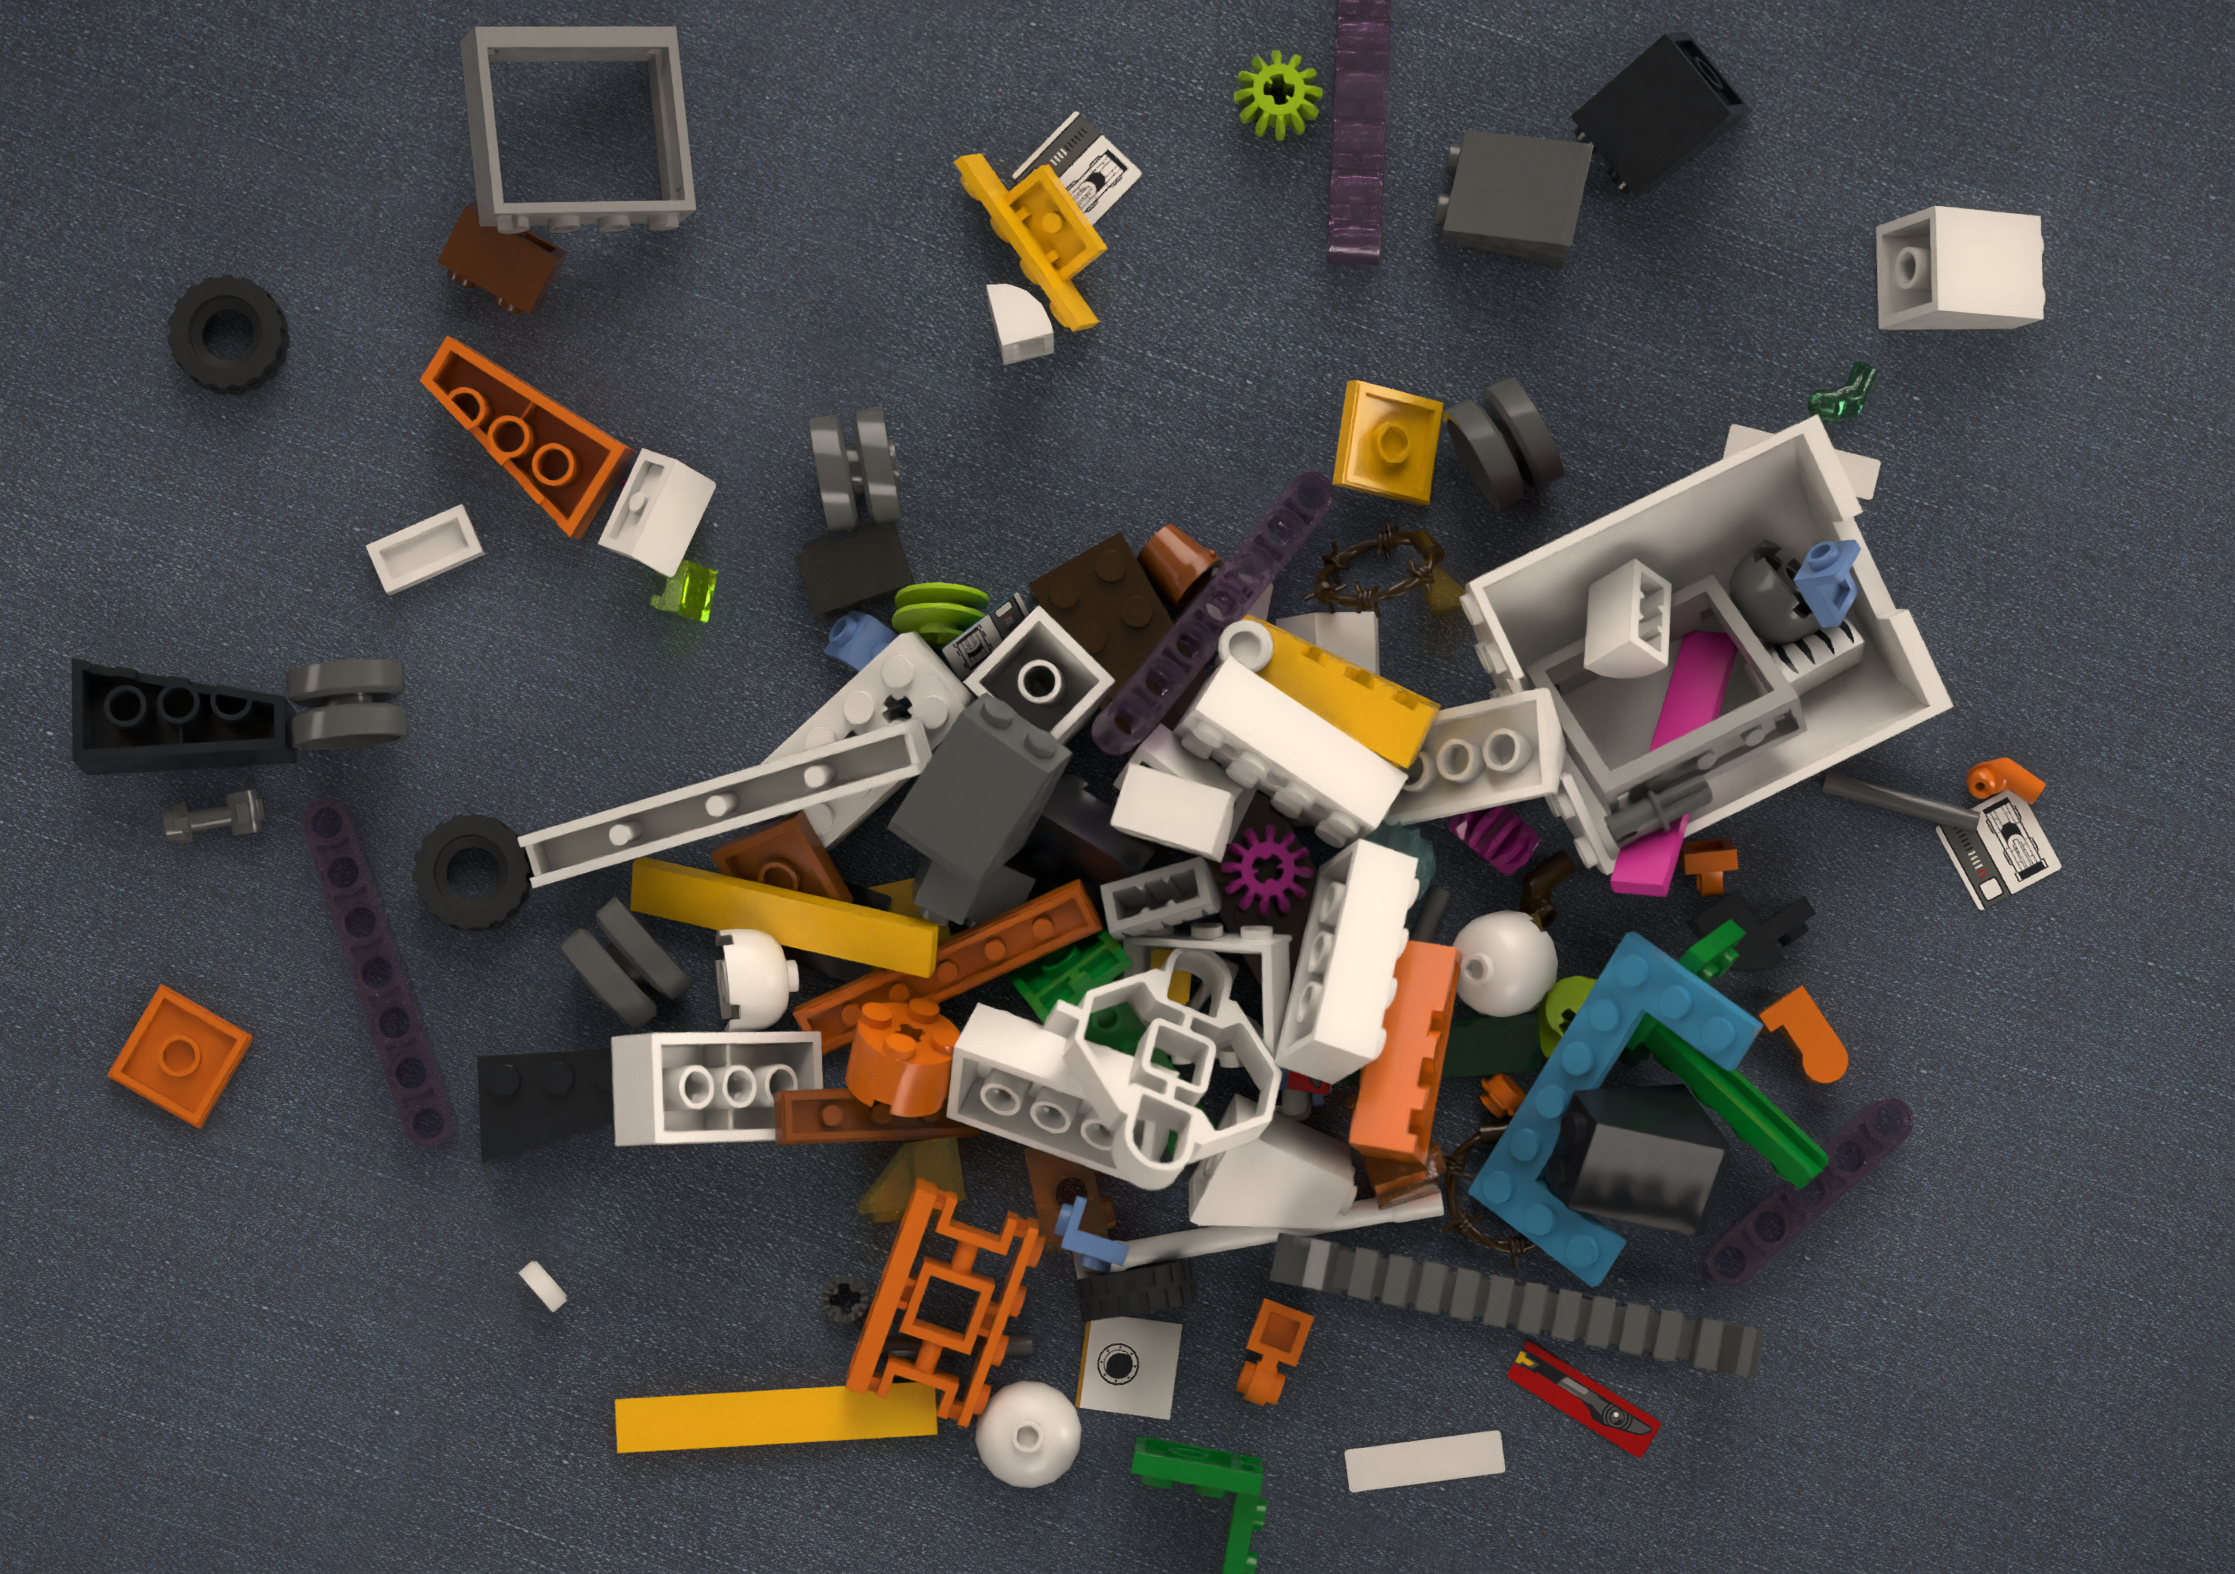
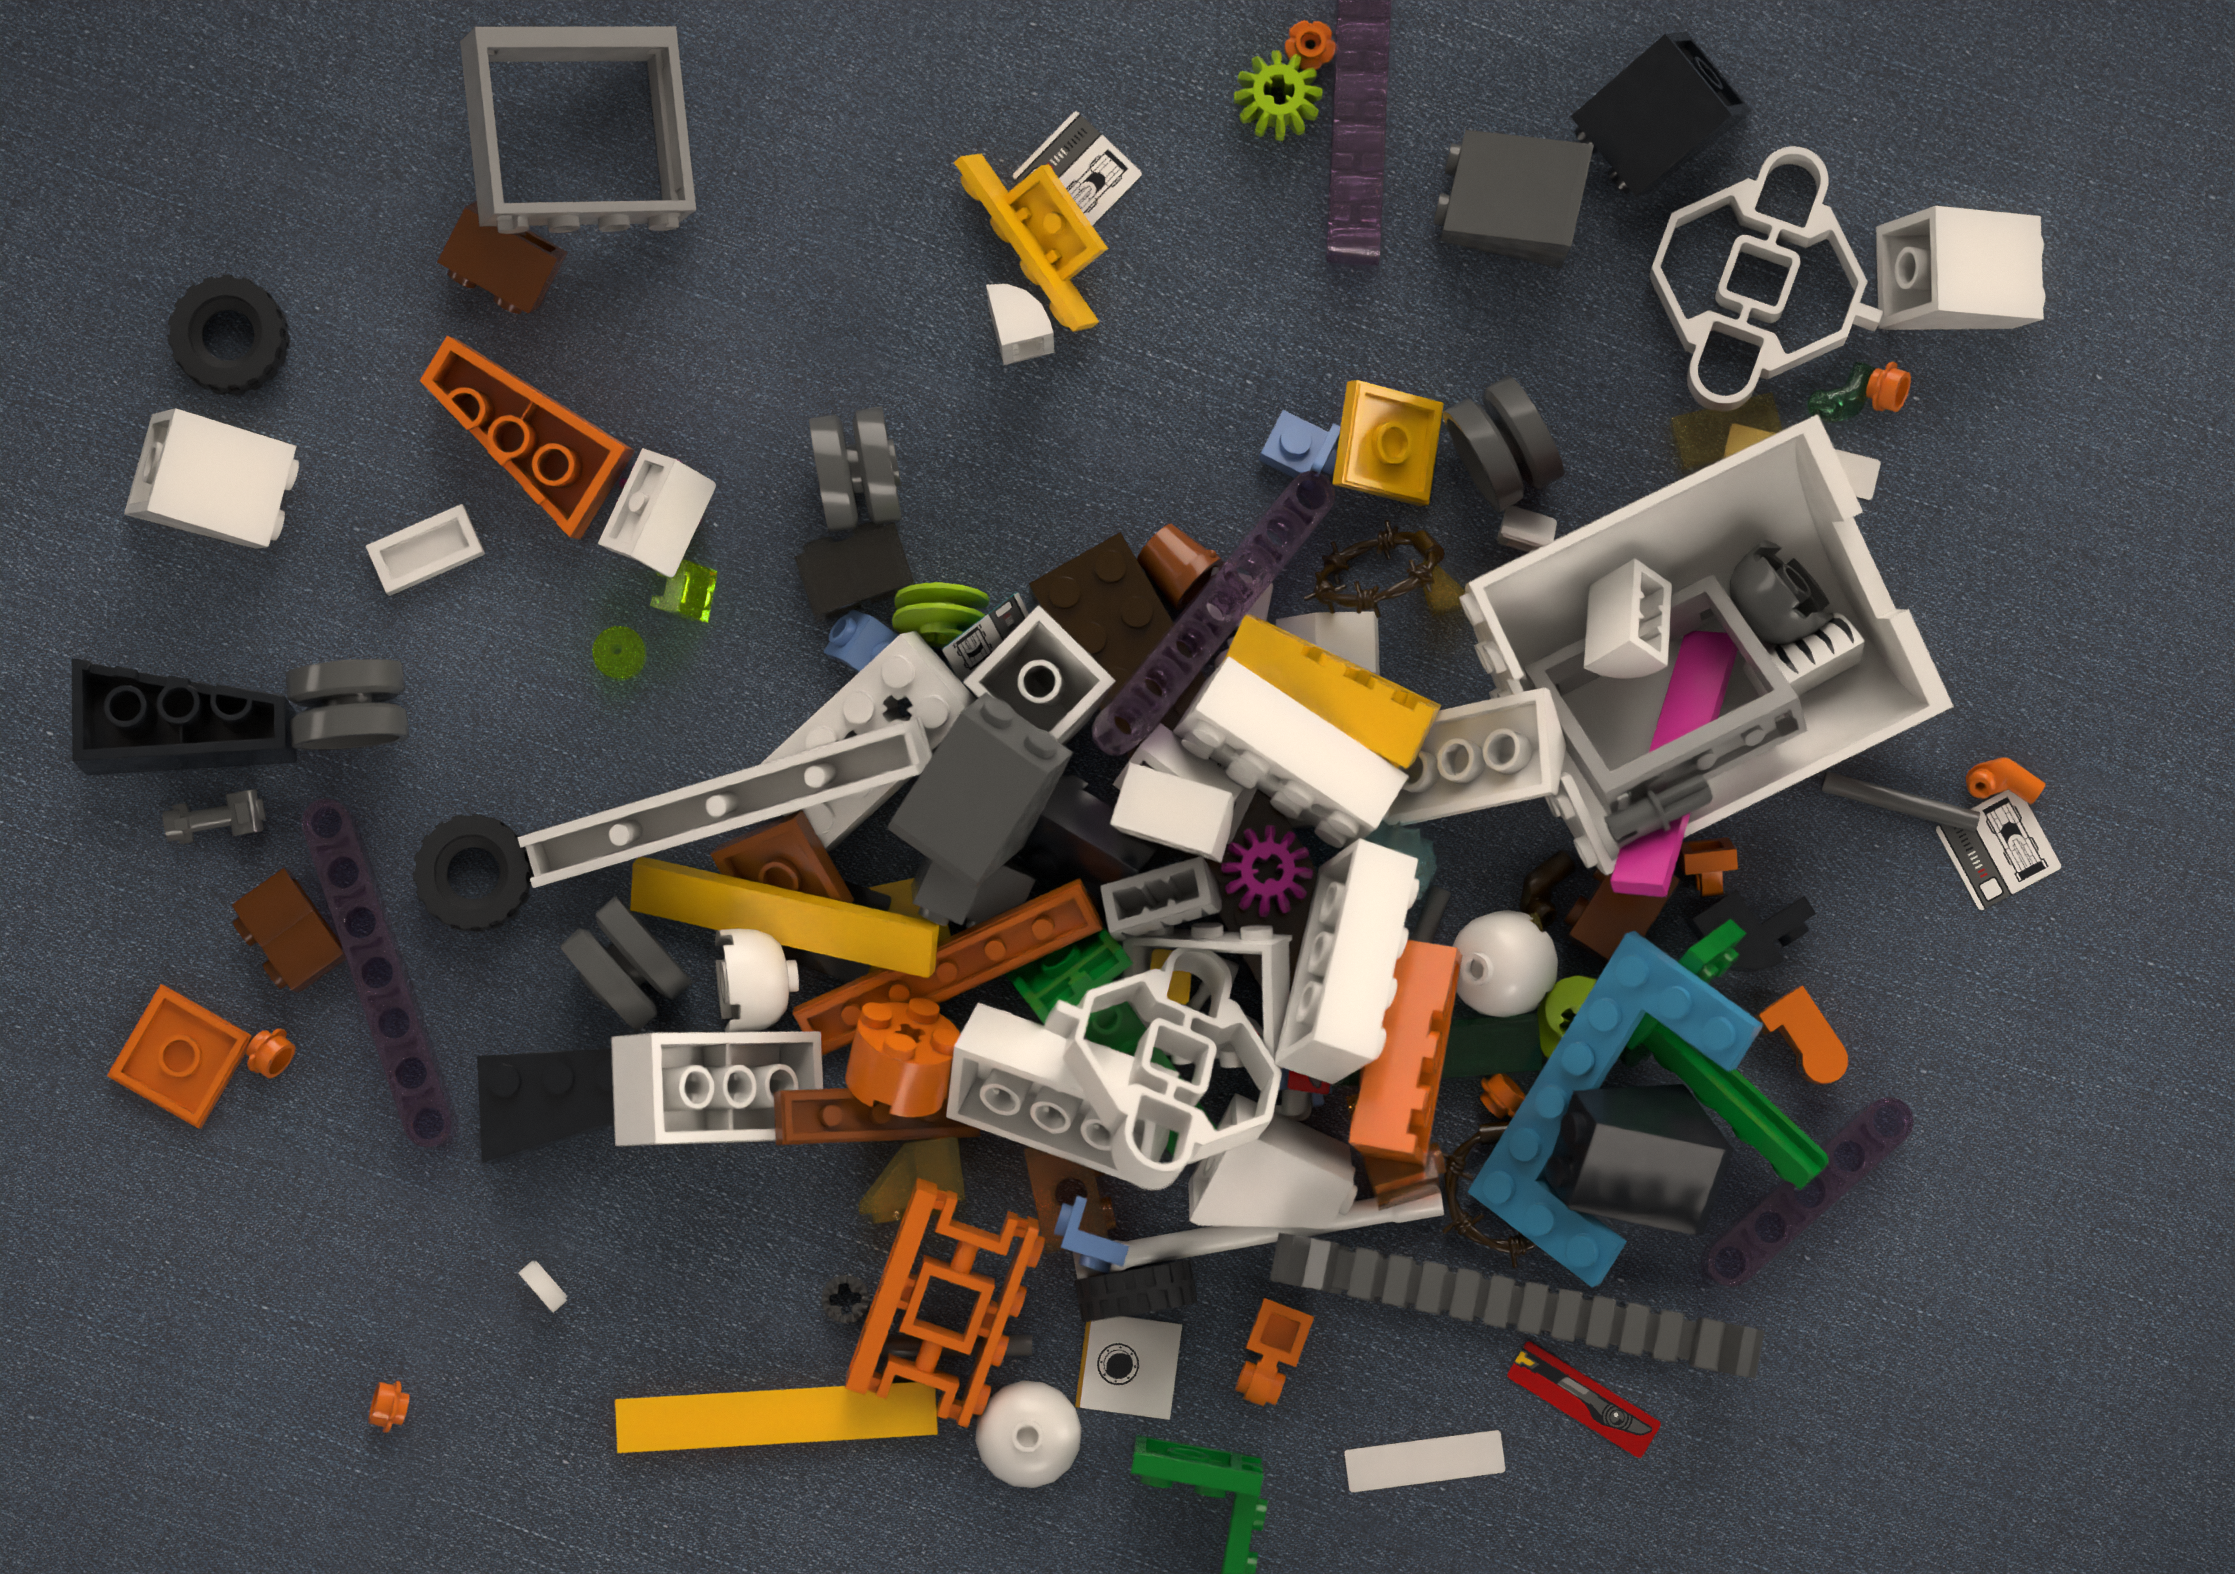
white tile [1218,620,1274,673] -> none
magenta gear [1448,805,1539,875] -> none
medium blue bracket [1793,539,1861,628] -> none
none -> white slope [124,408,299,549]
none -> reddish brown brick [232,868,350,994]
none -> orange plate [246,1028,296,1079]
none -> orange plate [368,1380,410,1433]
none -> clear neon green tile [592,626,647,680]
none -> medium blue bracket [1258,410,1341,488]
none -> orange plate [1285,20,1336,70]
none -> white slope [1497,506,1557,553]
none -> reddish brown brick [1564,868,1680,965]
none -> white piece [1649,146,1883,412]
none -> clear yellow tile [1669,392,1782,470]
none -> orange plate [1866,362,1911,412]

